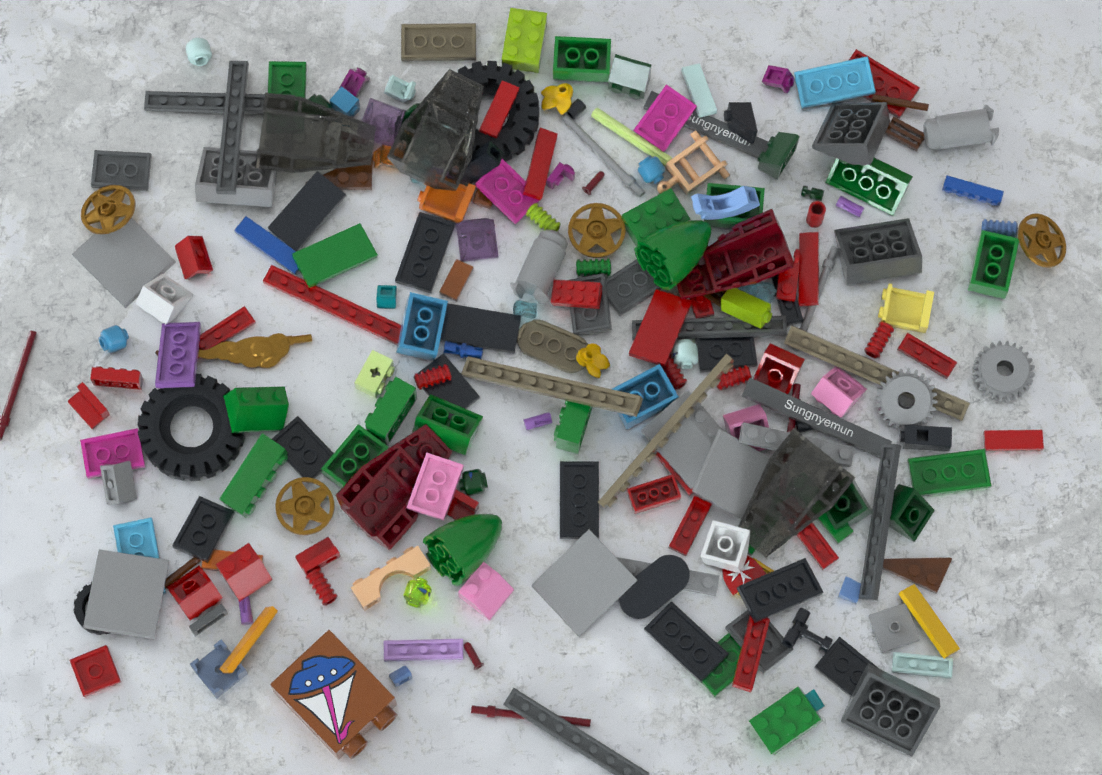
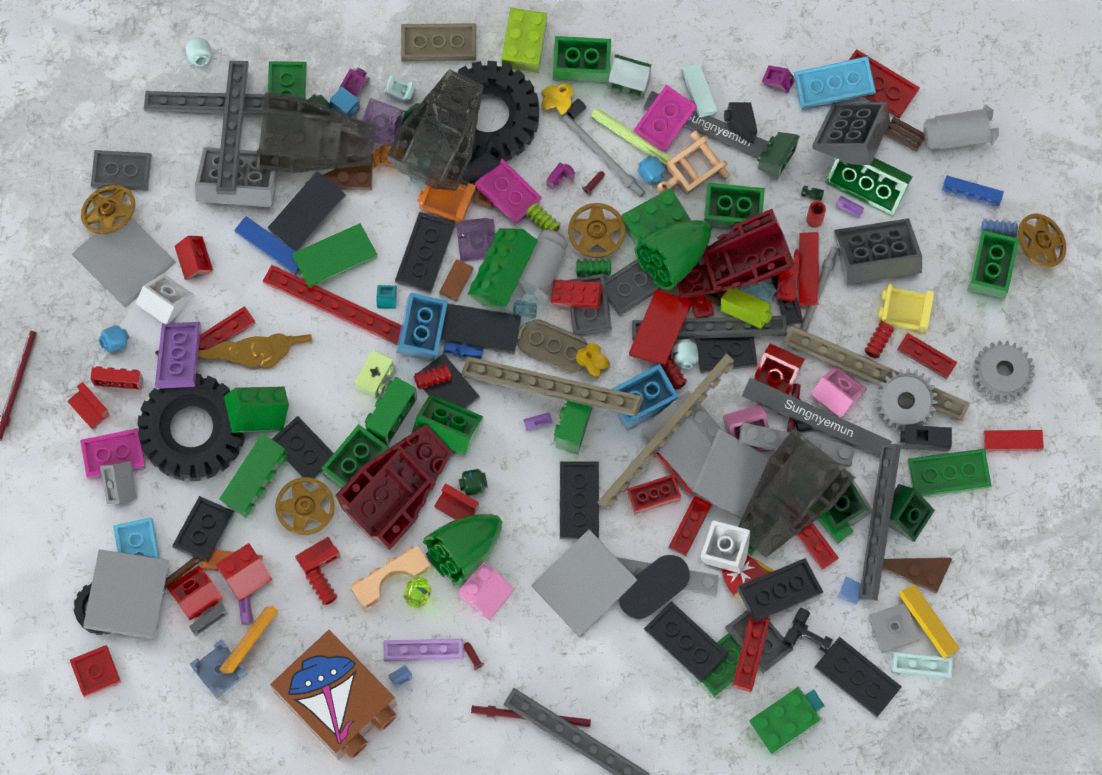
bright pink plate [407,453,464,521] -> none
red tile [479,81,520,138] -> none
red tile [523,127,558,200] -> none
light blue arch [691,186,760,220] -> none
red piece [717,365,752,390] -> none
dark grey slope [841,663,940,756] -> none
reddish brown bar [872,94,929,111] -> none
none -> green brick [468,228,538,307]

